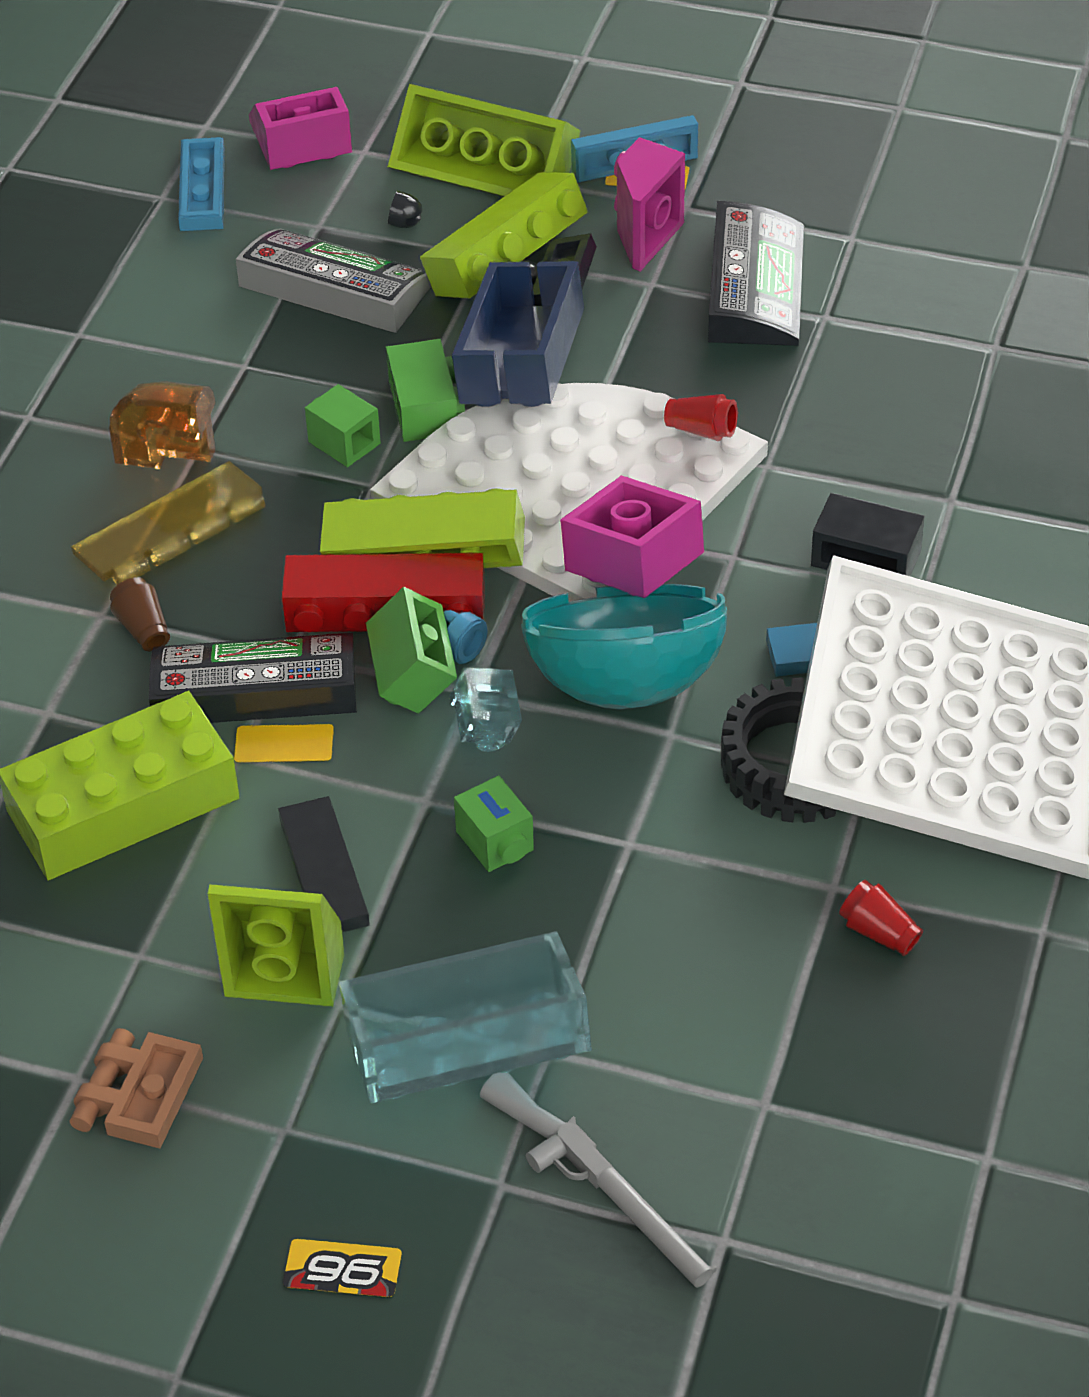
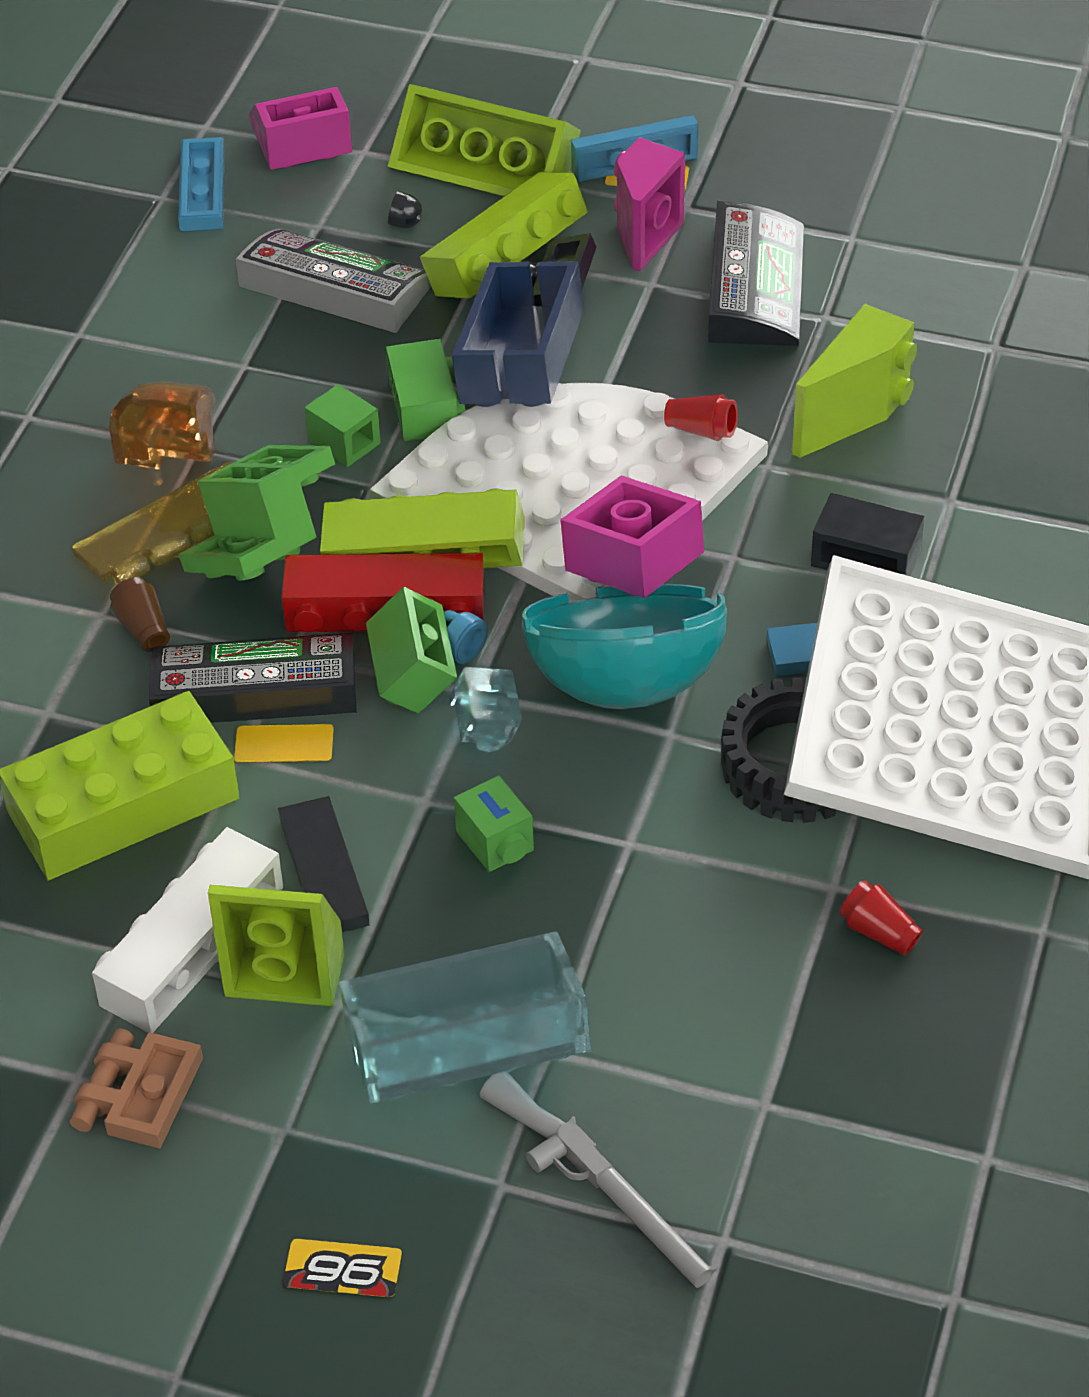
none -> white brick [92,827,283,1033]
none -> bright green bracket [178,445,335,581]
none -> lime slope [792,304,917,458]

